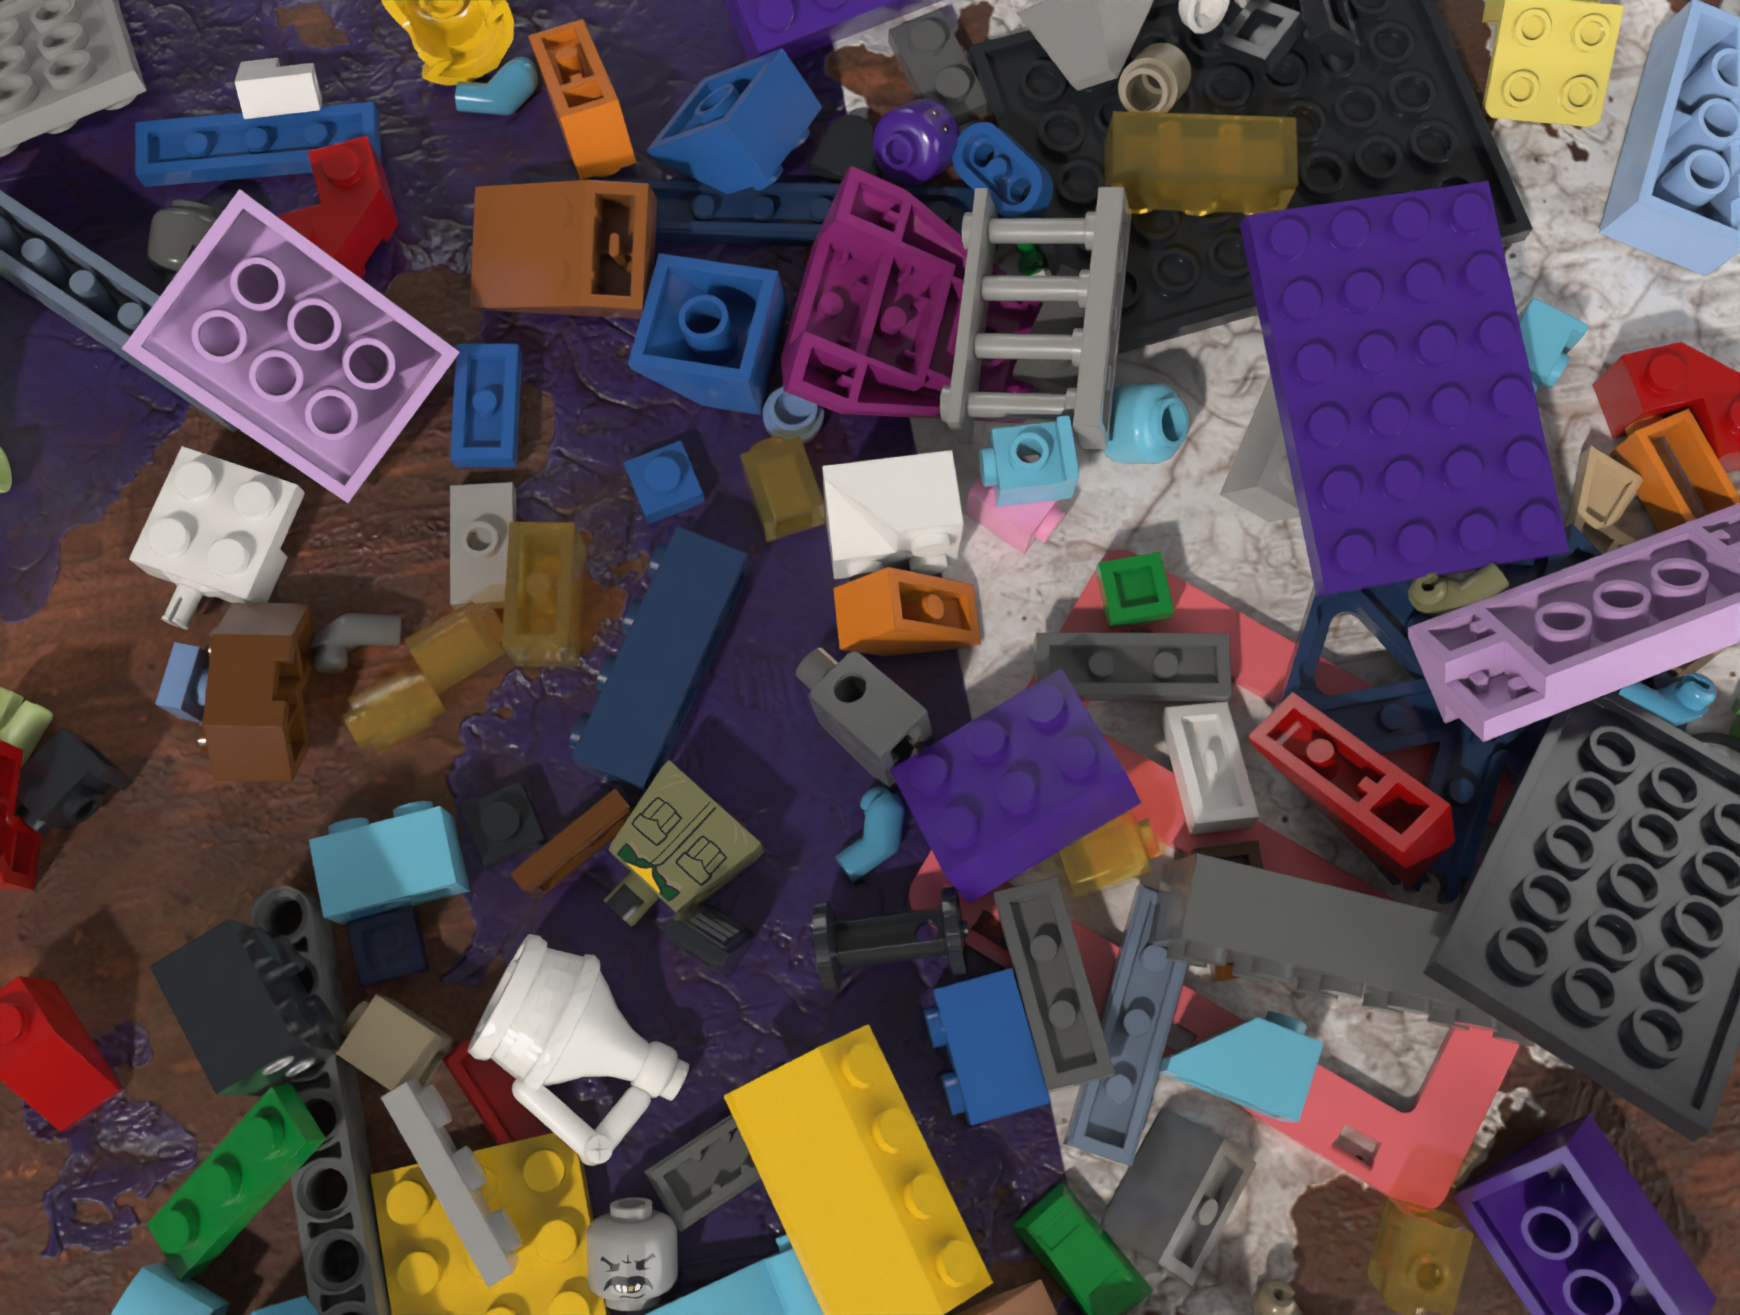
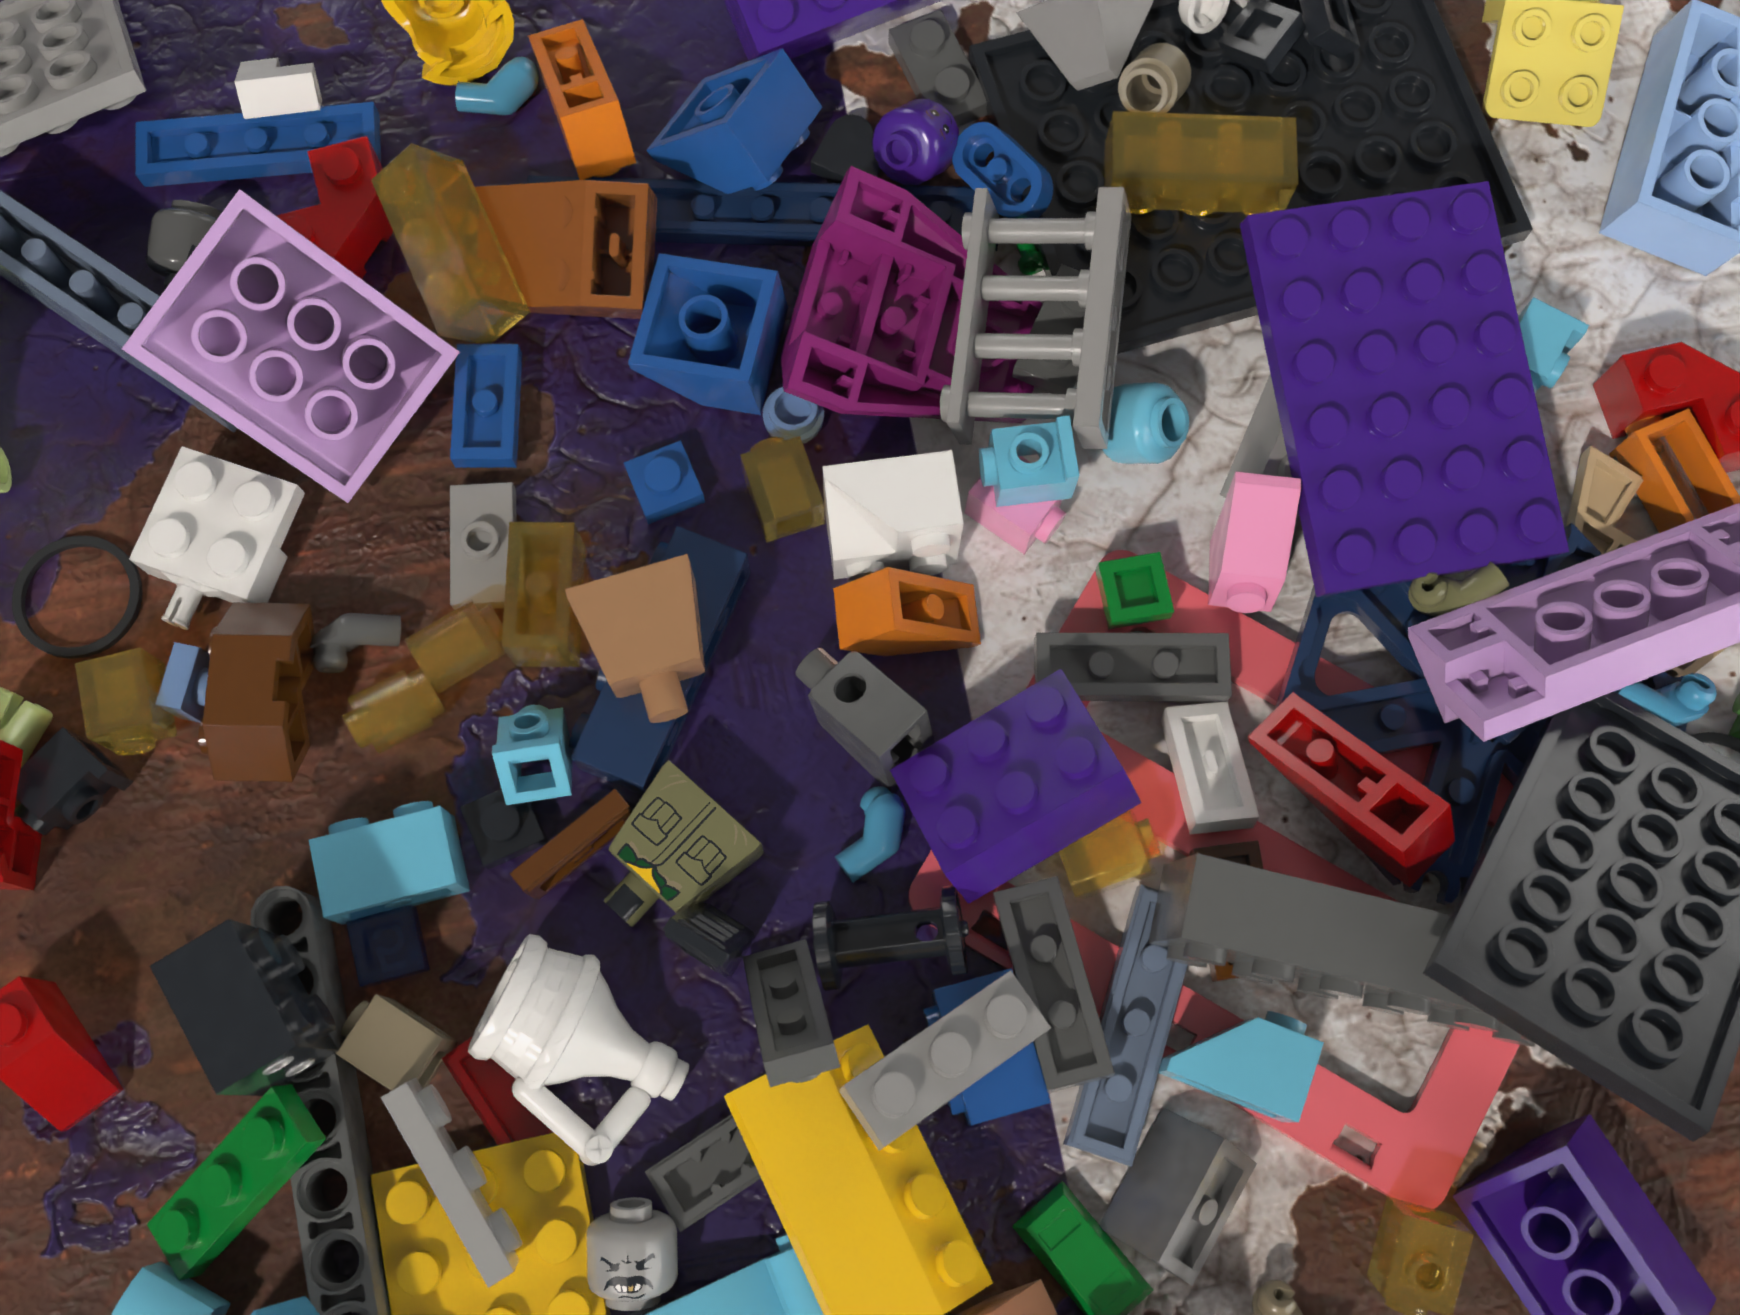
none -> black piece [12,536,143,659]
none -> clear yellow brick [75,647,177,755]
none -> clear yellow brick [371,143,530,344]
none -> medium azure brick [492,705,573,805]
none -> medium nougat torso [565,554,705,723]
none -> dark grey plate [743,939,840,1087]
none -> light grey plate [839,970,1051,1151]
none -> bright pink slope [1208,472,1301,613]

